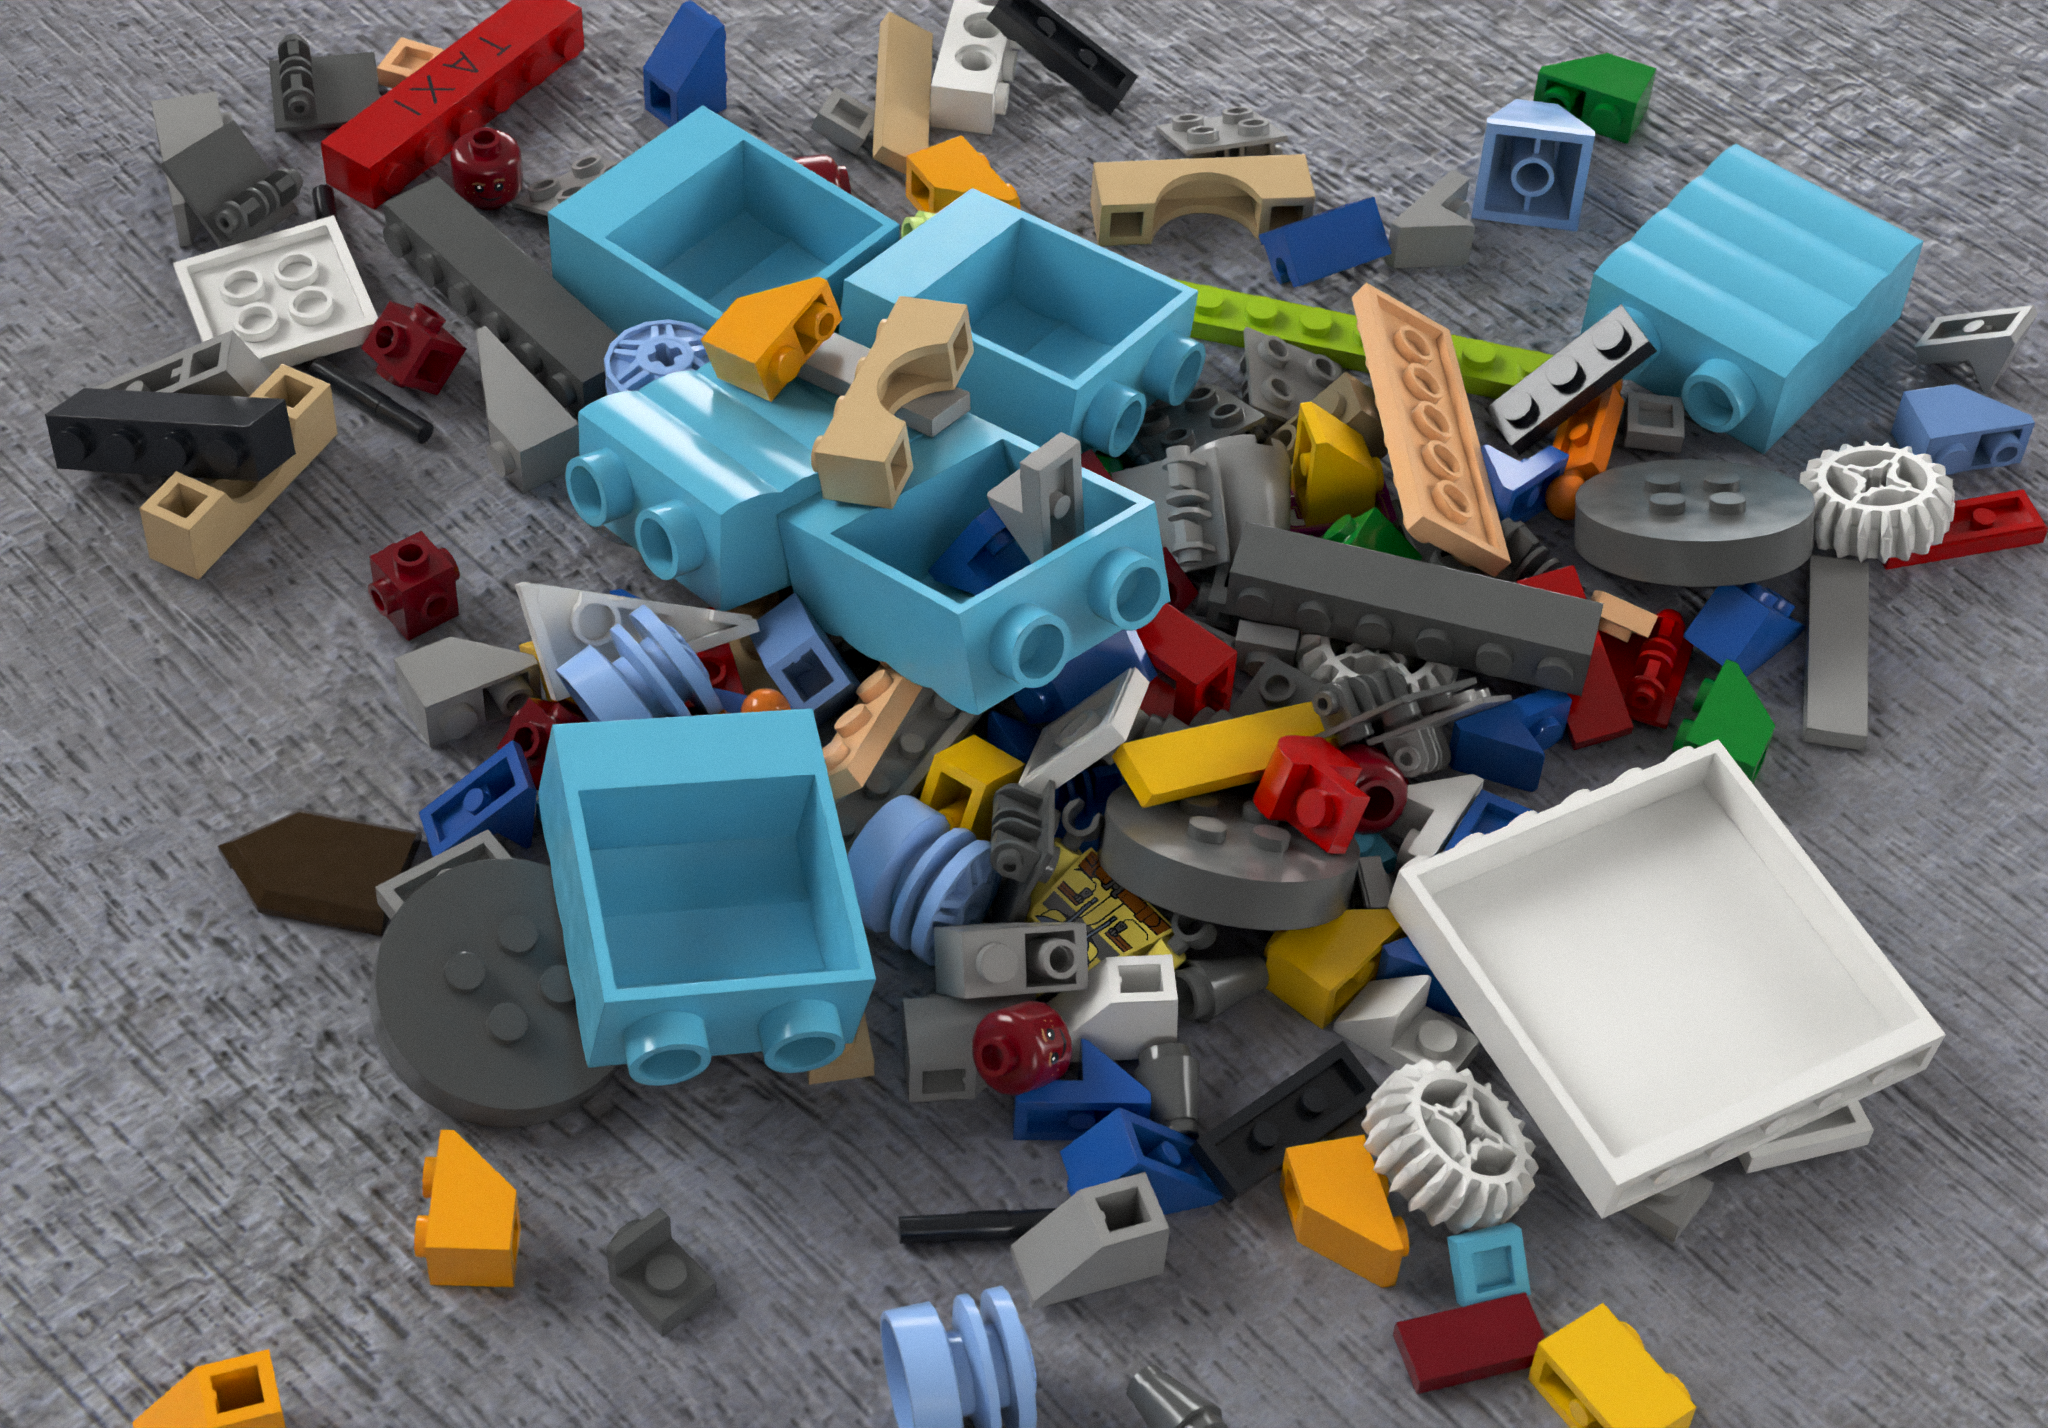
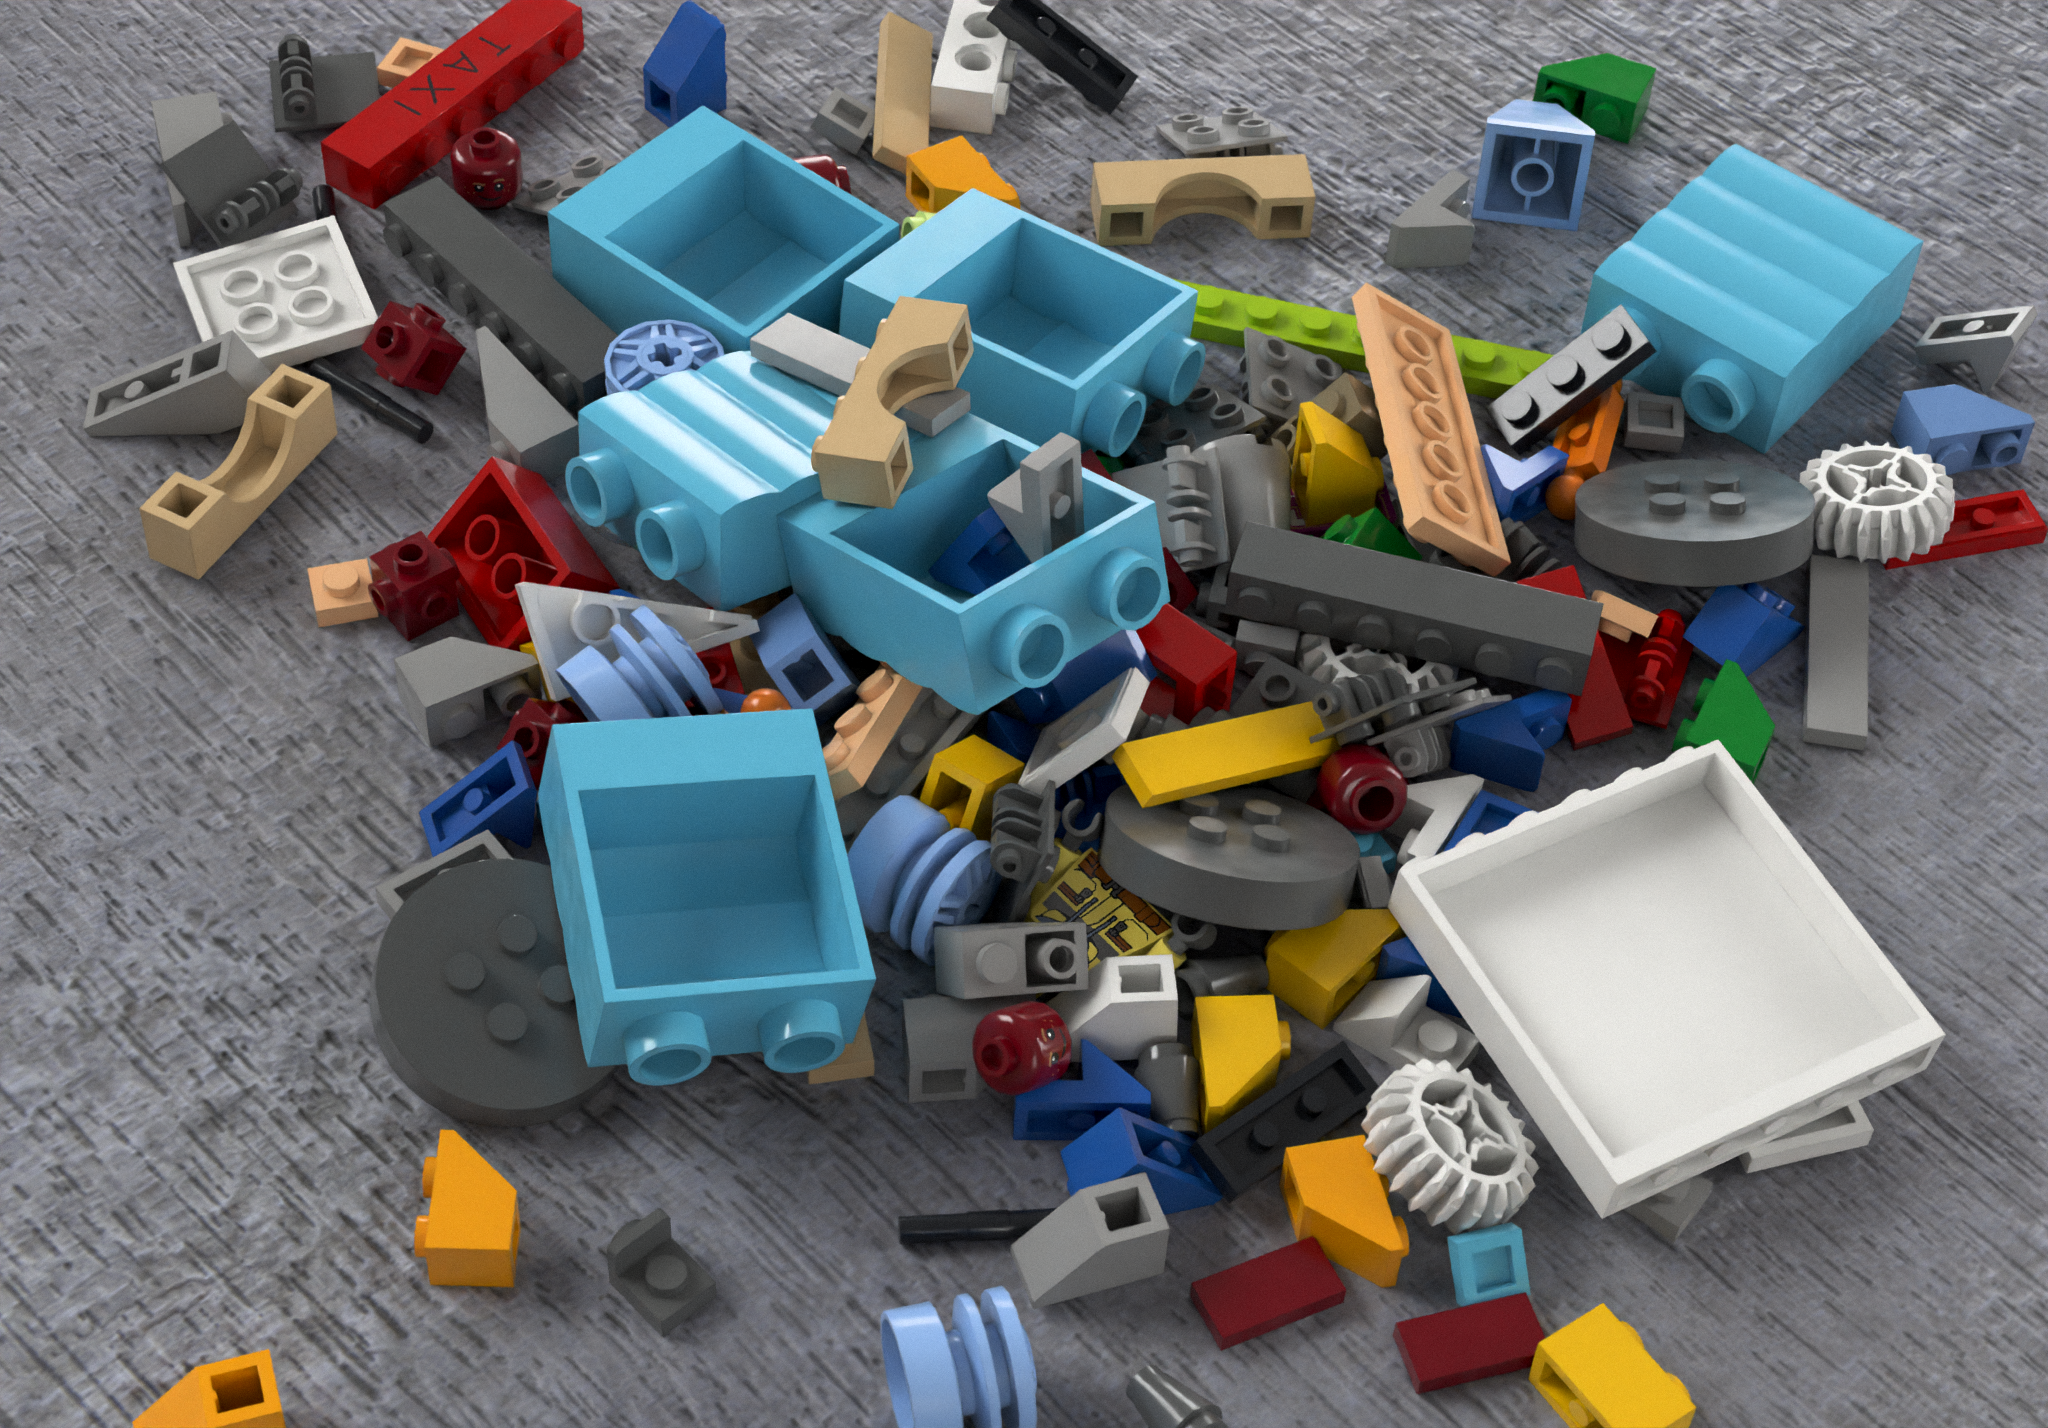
black brick [45,388,296,482] -> none
dark brown tile [218,809,422,936] -> none
light orange slope [700,277,843,402] -> none
red brick [1253,735,1371,854] -> none
blue hinge [1258,196,1392,287] -> none
none -> light nougat plate [307,558,378,628]
none -> red slope [427,456,620,652]
none -> dark red tile [1189,1235,1346,1351]
none -> yellow slope [1190,994,1291,1136]

